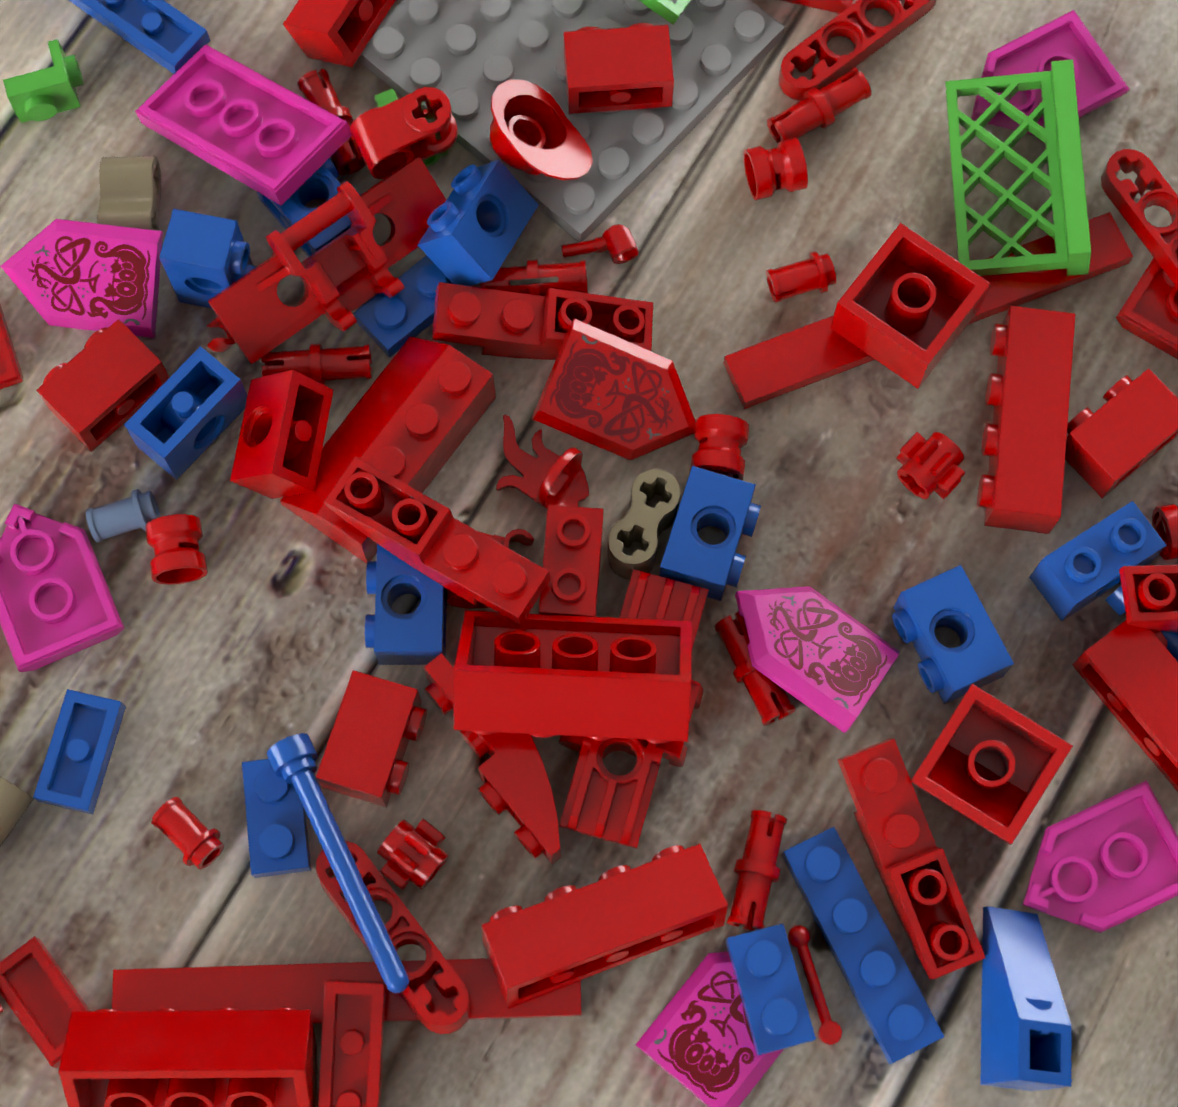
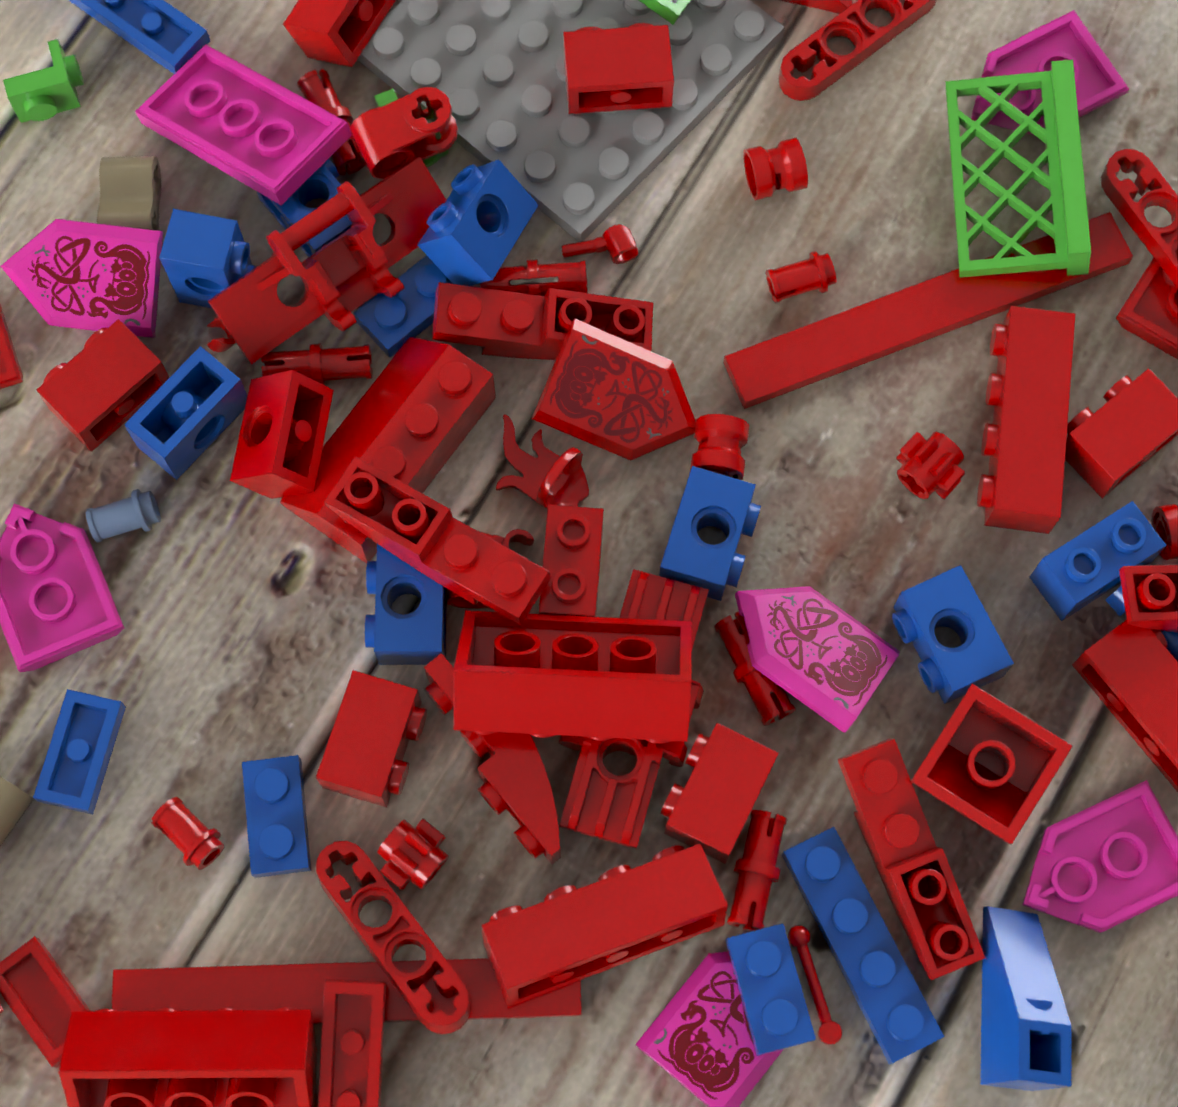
red wheel [145,514,208,585] -> none
blue piece [267,733,409,993] -> none
red piece [490,80,593,180] -> none
dark tan axle [607,469,681,580] -> none
red pin [767,67,872,144] -> none
red brick [830,223,991,389] -> none
none -> red brick [660,723,779,864]

